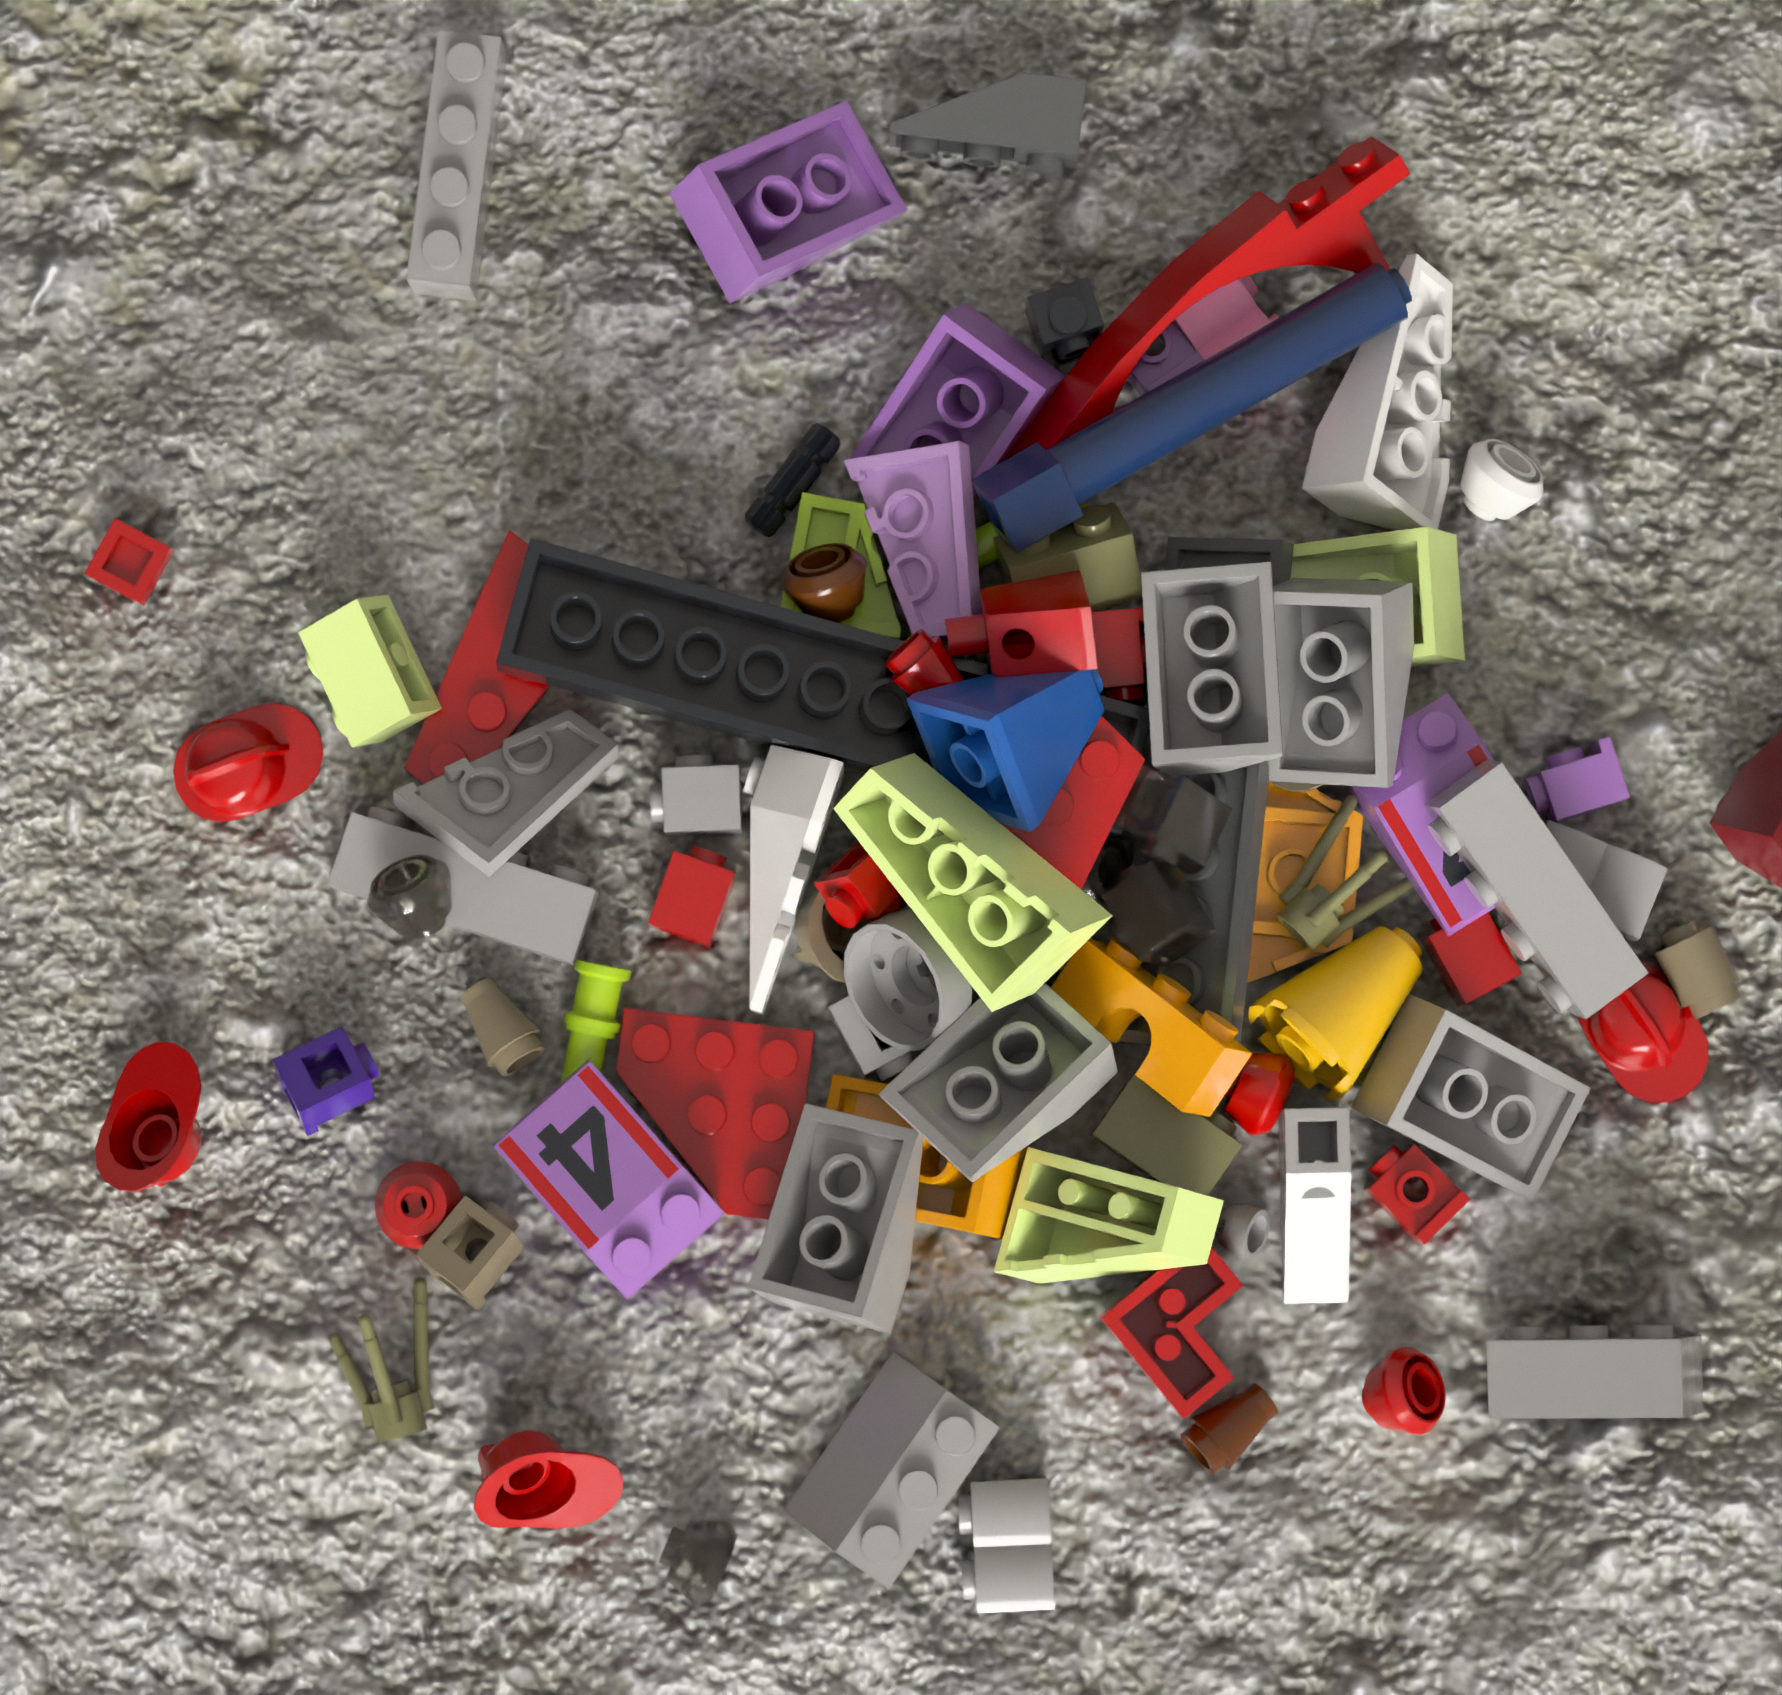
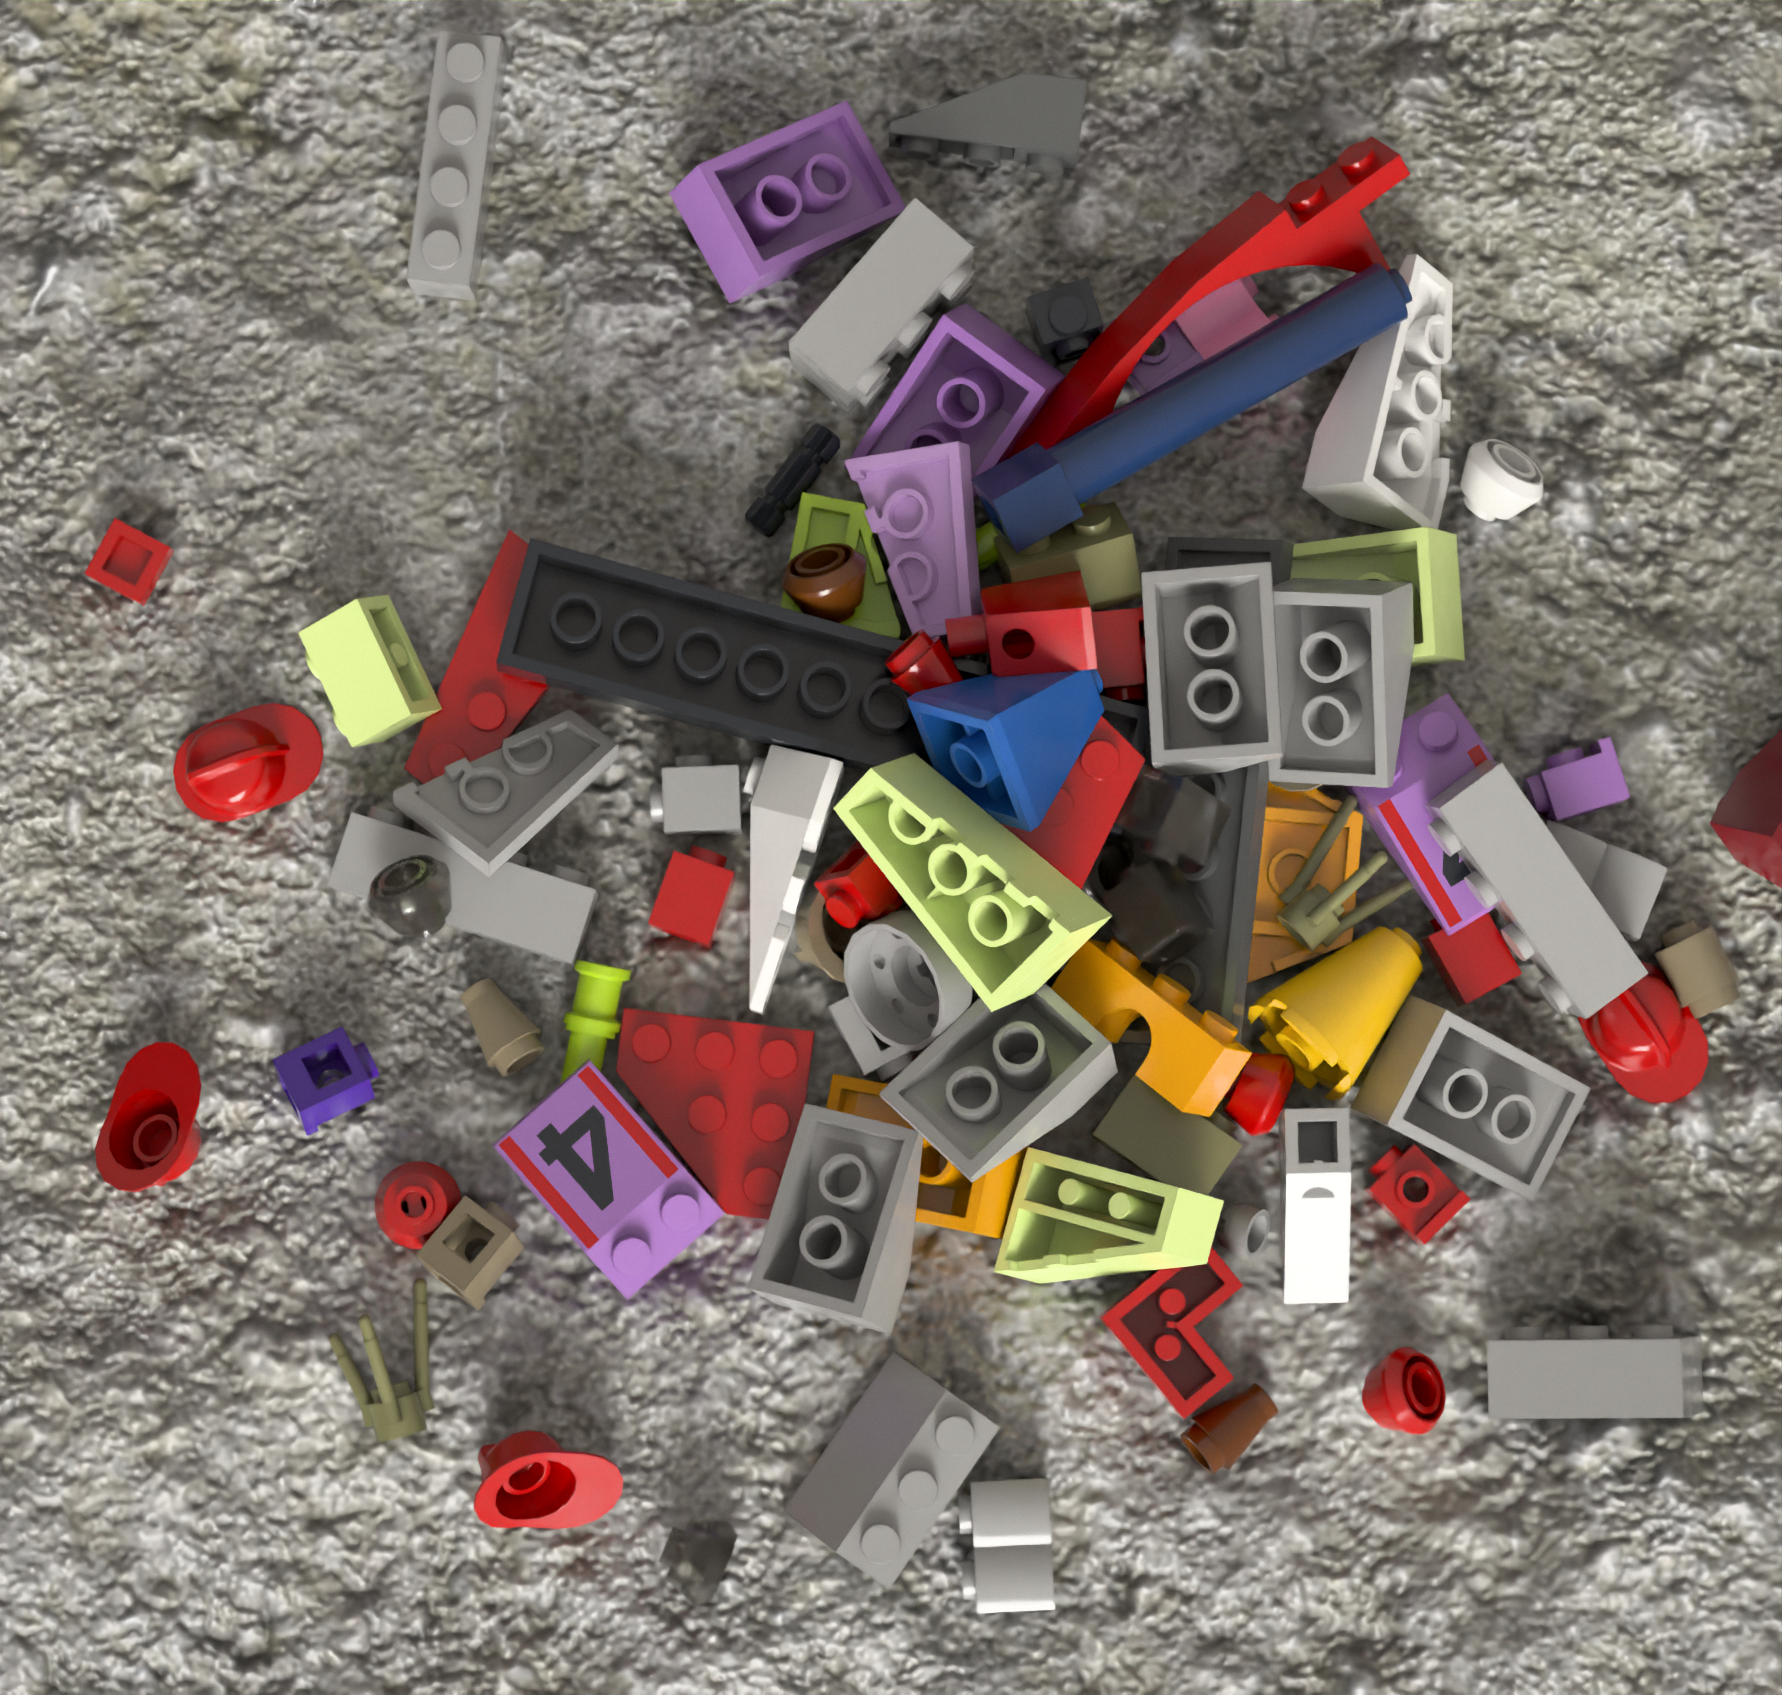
none -> light grey brick [789,197,975,414]

